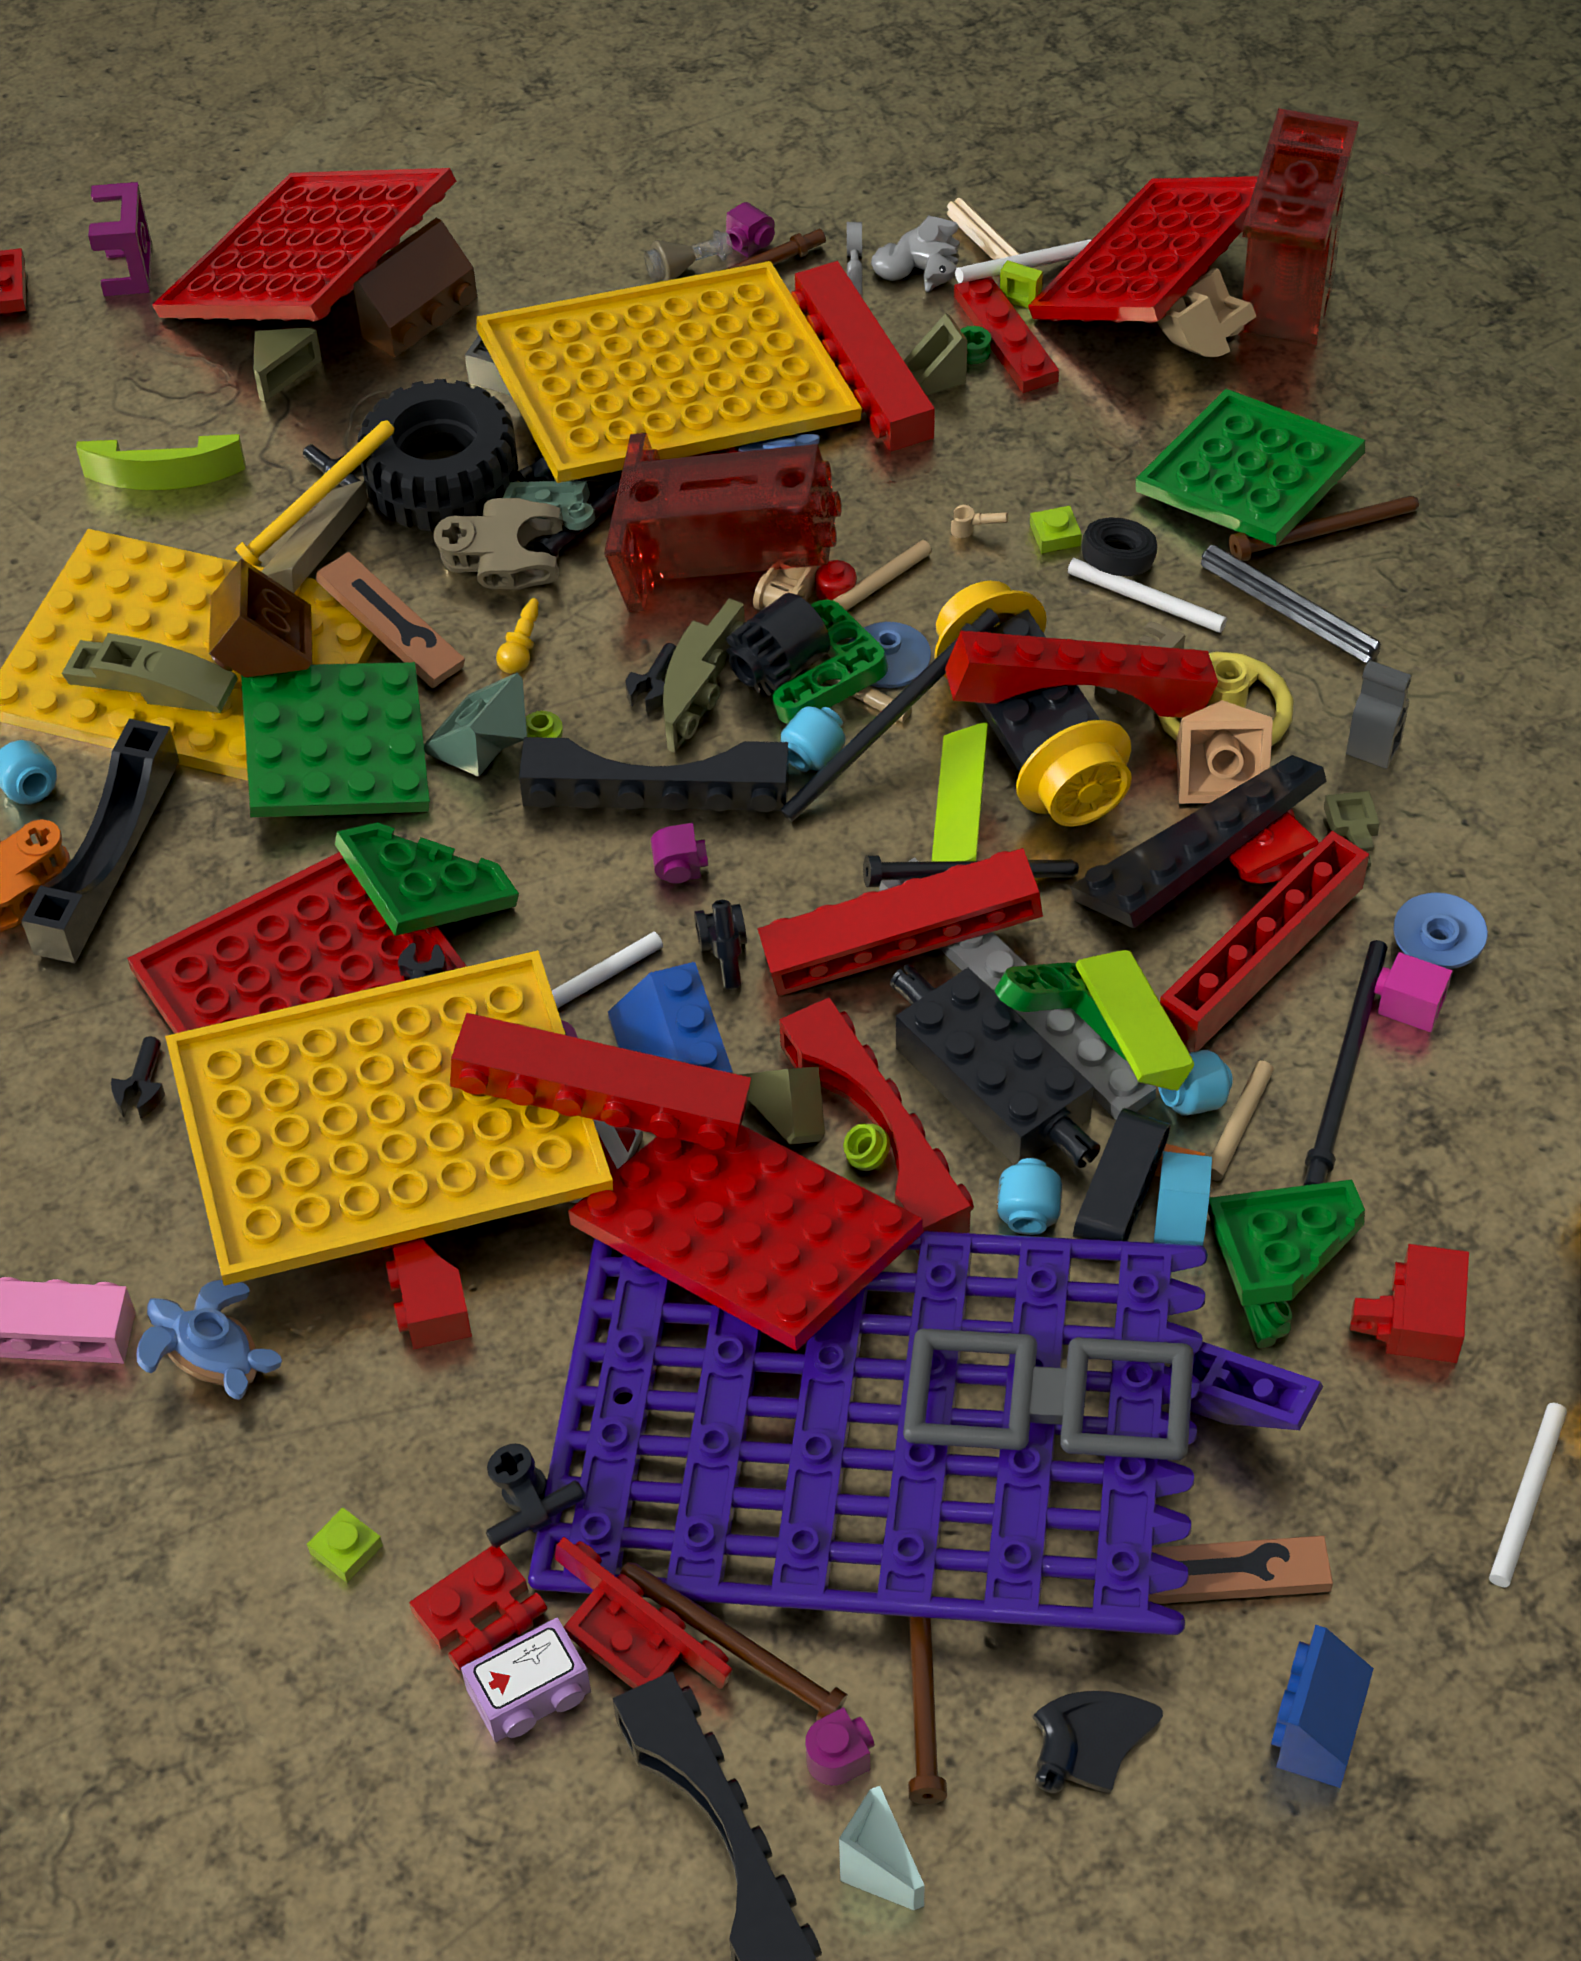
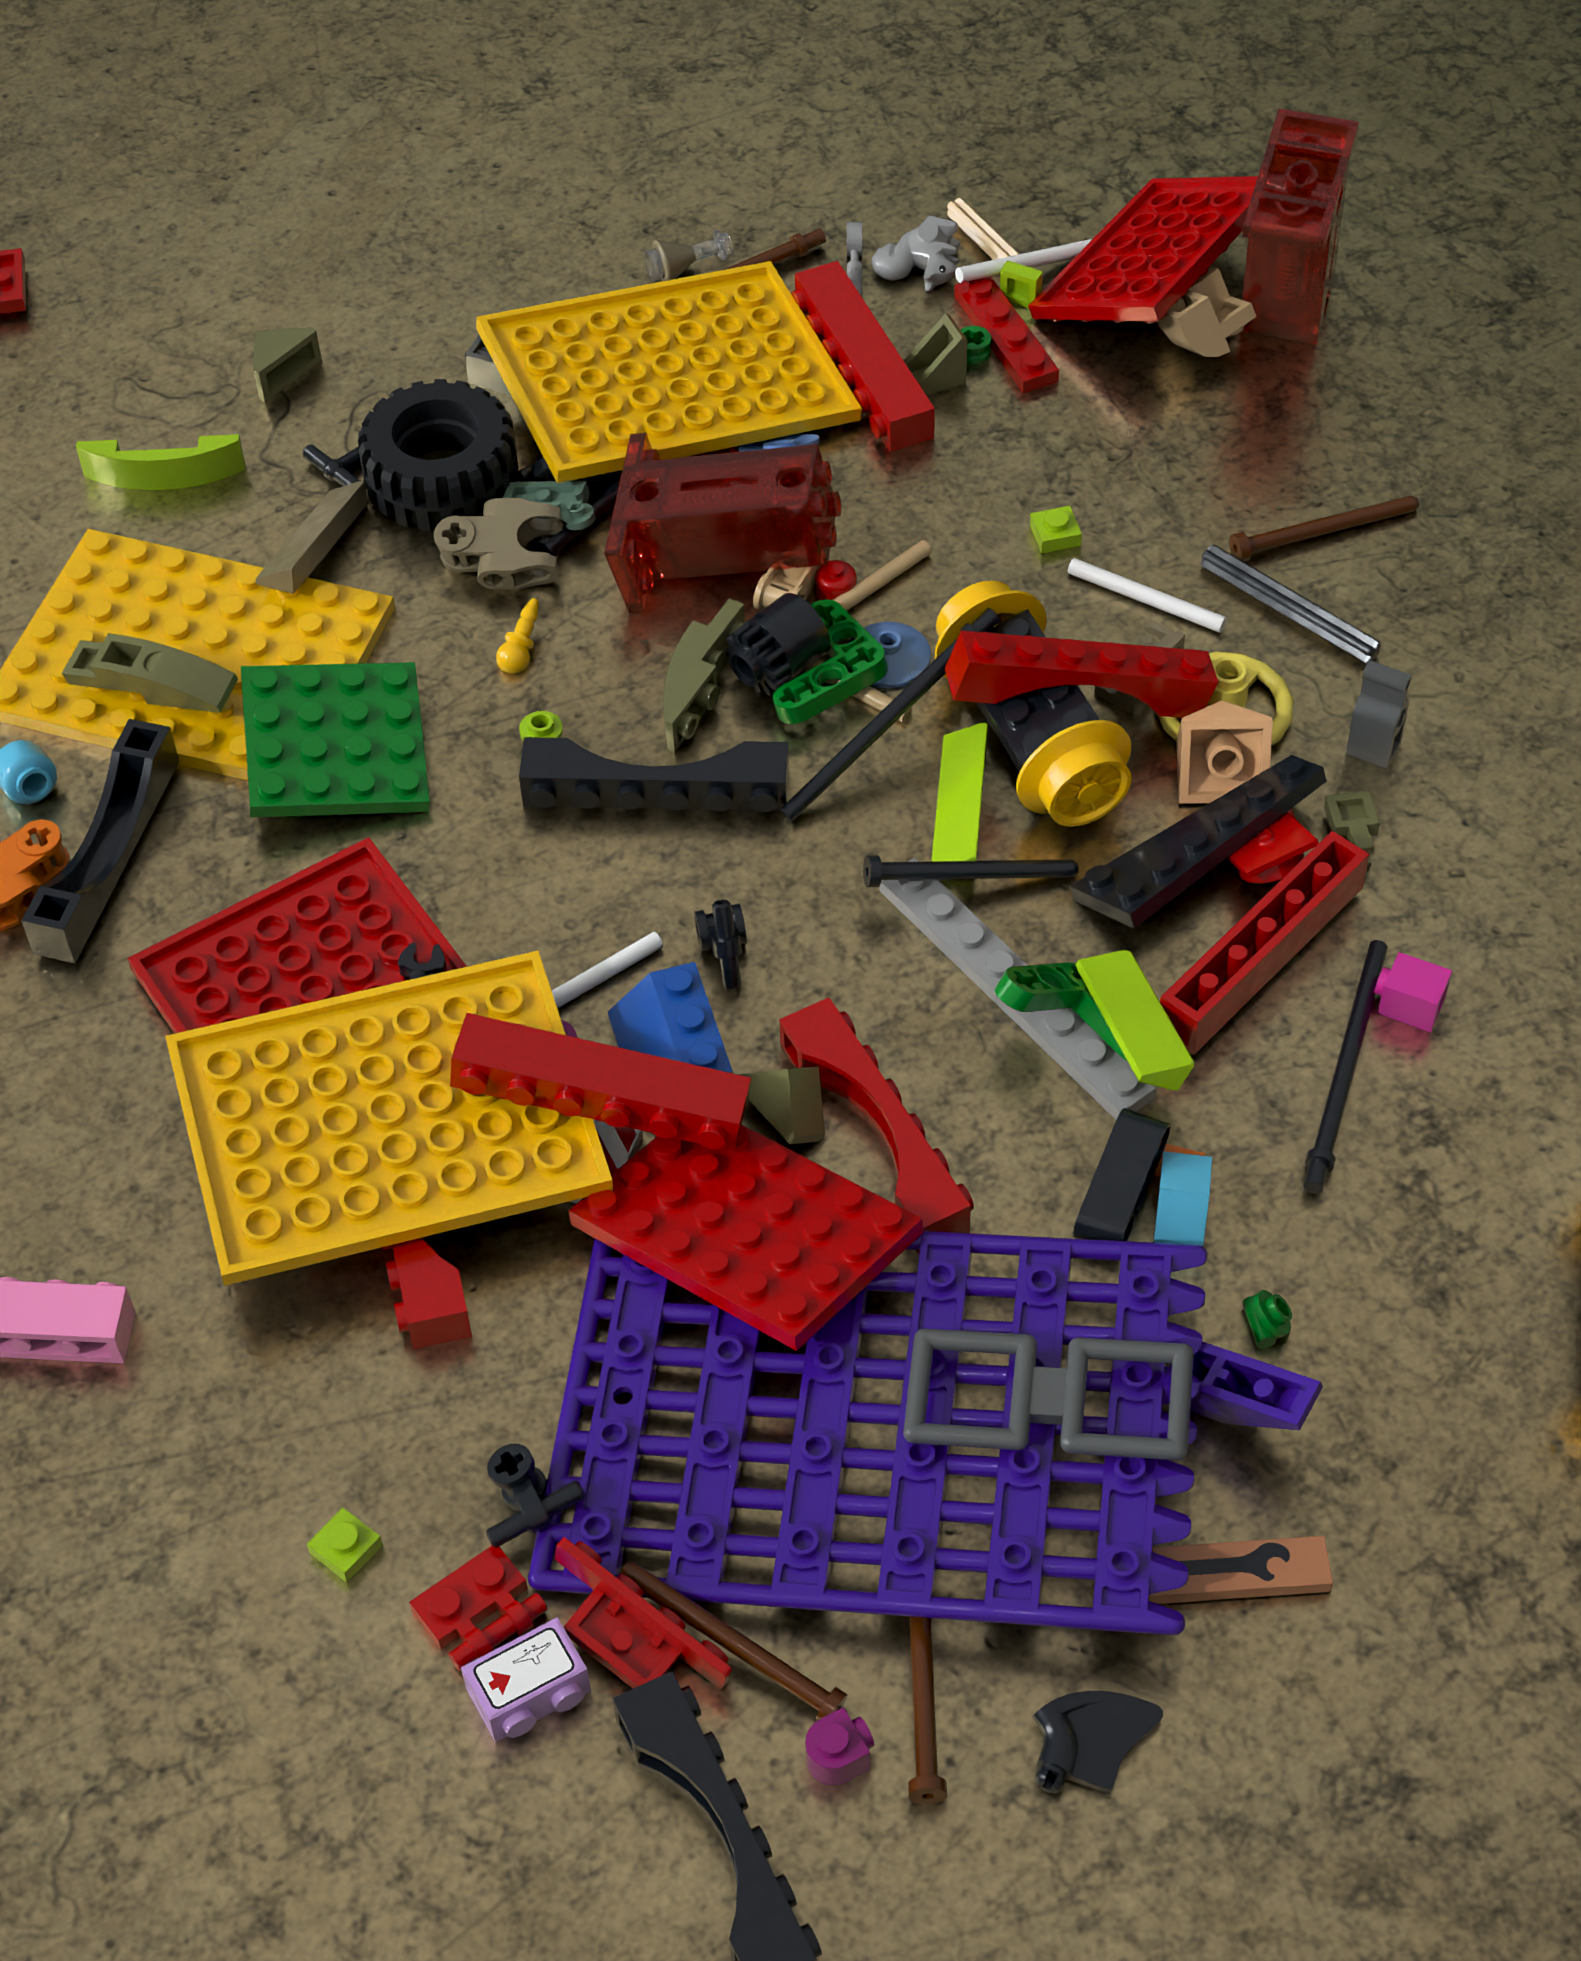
magenta panel [88,182,152,296] -> none
black bar [111,1036,165,1118] -> none
medium blue animal [136,1280,282,1400] -> none
red plate [152,168,457,321] -> none
reddish brown slope [209,559,312,677] -> none
yellow bar [235,420,395,566] -> none
nougat tile [316,552,465,689] -> none
green plate [335,822,519,936] -> none
reddish brown slope [354,217,478,358] -> none
sand green slope [424,673,527,777] -> none
black bar [625,643,677,711] -> none
magenta plate [651,823,709,883] -> none
magenta plate [726,202,775,258] -> none
red brick [757,848,1043,997] -> none
medium azure head [781,706,846,772] -> none
light aqua slope [839,1786,925,1910] -> none
lime plate [843,1124,890,1171] -> none
black brick [890,964,1101,1168] -> none
tan hand [951,504,1009,538] -> none
medium azure head [997,1158,1062,1235] -> none
black tyre [1081,517,1157,576] -> none
green plate [1135,389,1365,546] -> none
medium azure head [1158,1050,1233,1116] -> none
green plate [1208,1179,1365,1306] -> none
tan bar [1211,1060,1274,1181] -> none
blue slope [1271,1625,1374,1788] -> none
red hinge [1350,1244,1469,1363] -> none
medium blue dish [1393,893,1488,969] -> none
white bar [1489,1403,1568,1587] -> none

